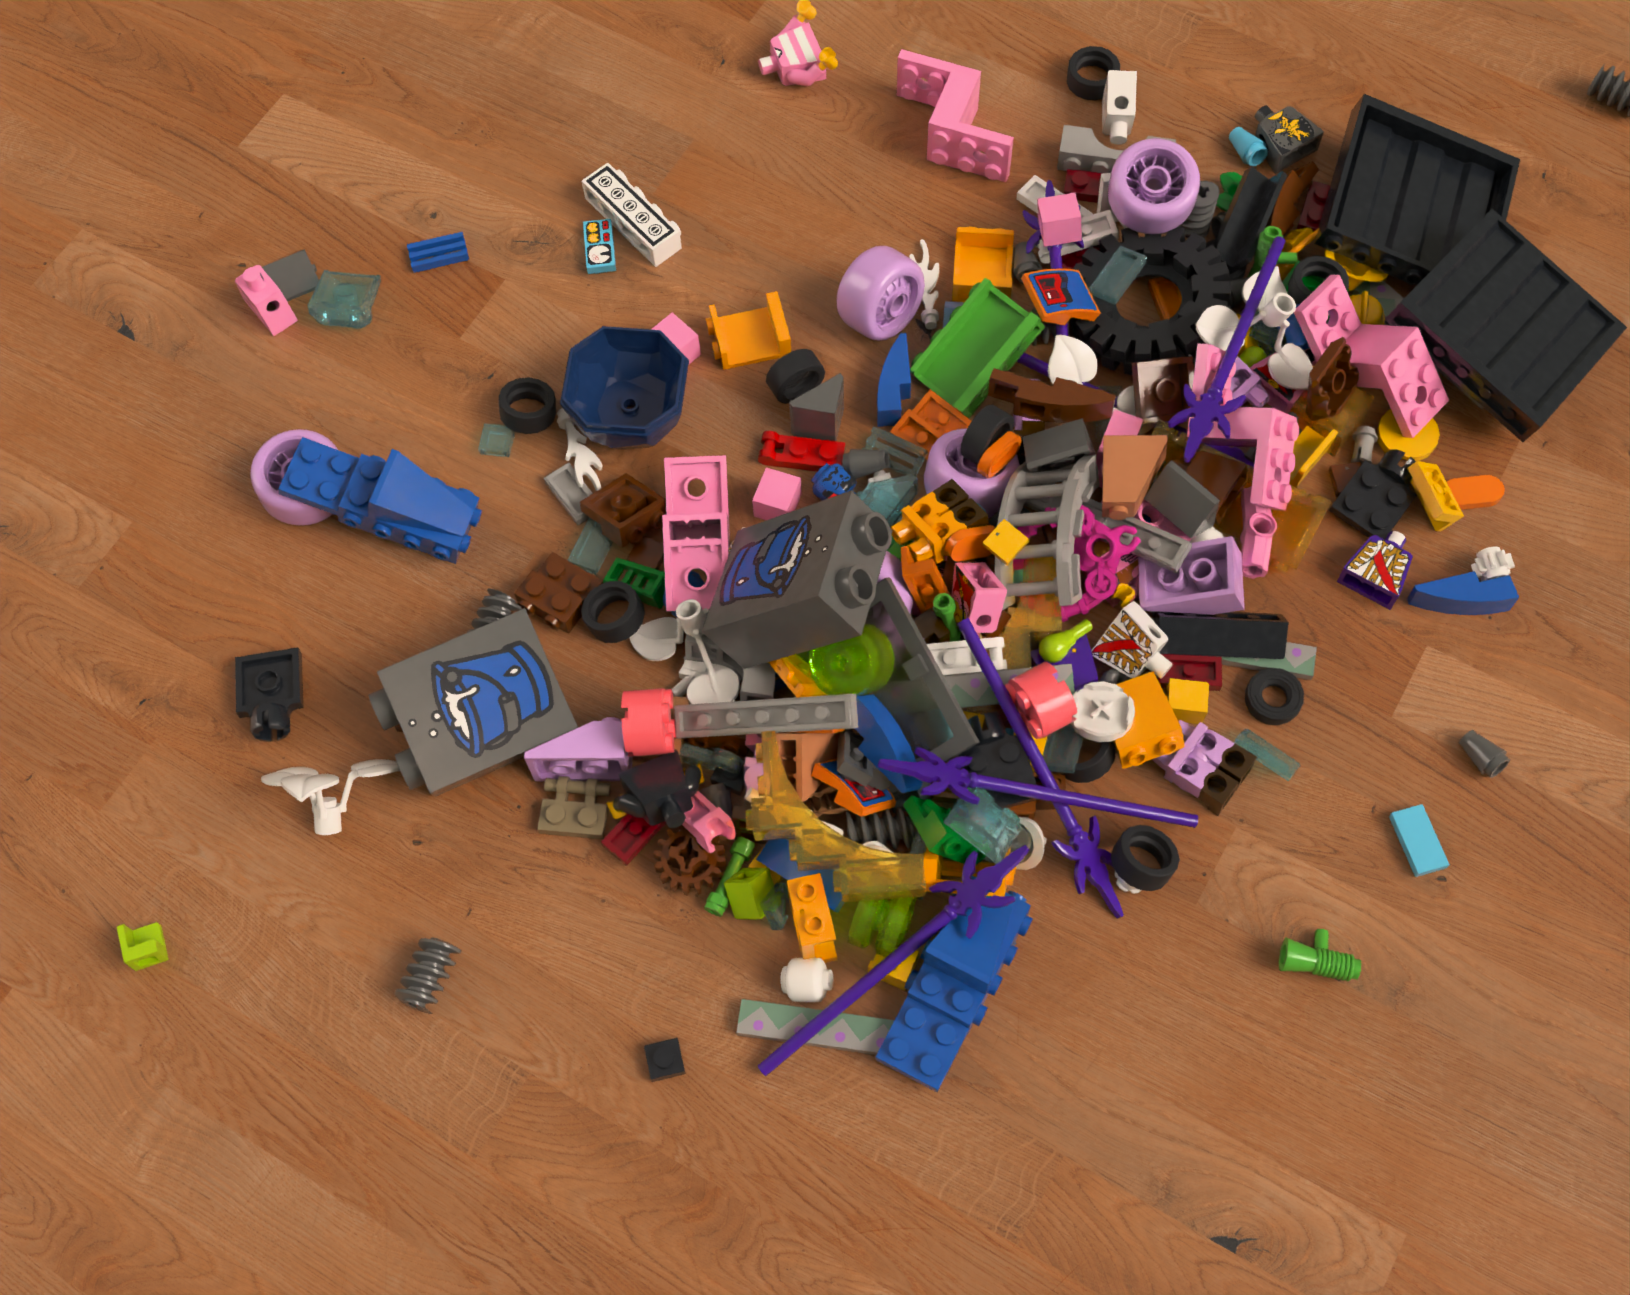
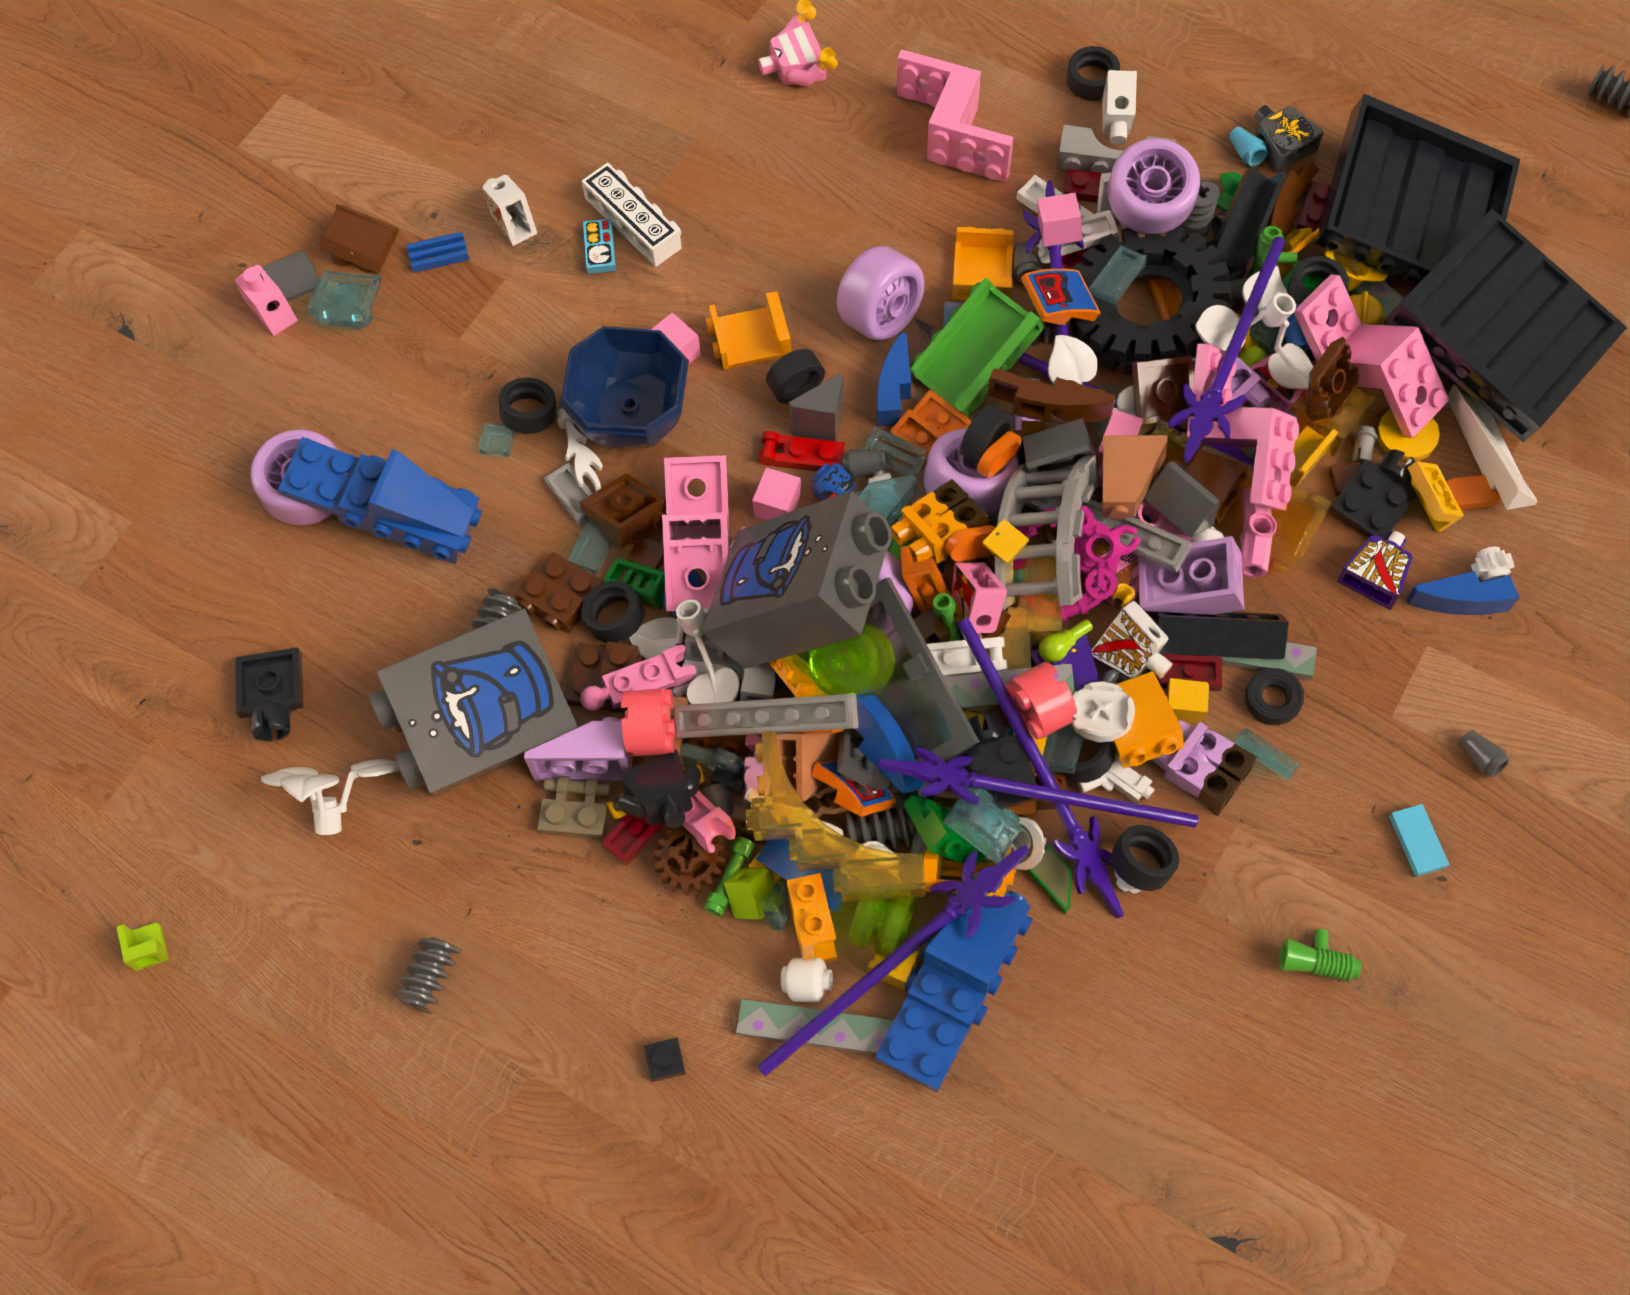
white piece [909,239,939,329] -> none
none -> reddish brown slope [320,204,399,273]
none -> white torso [482,175,538,246]
none -> reddish brown plate [565,641,644,713]
none -> bright pink plate [580,645,696,711]
none -> olive tile [1026,845,1072,914]
none -> white piece [1077,755,1155,804]
none -> white wedge [1448,384,1538,510]

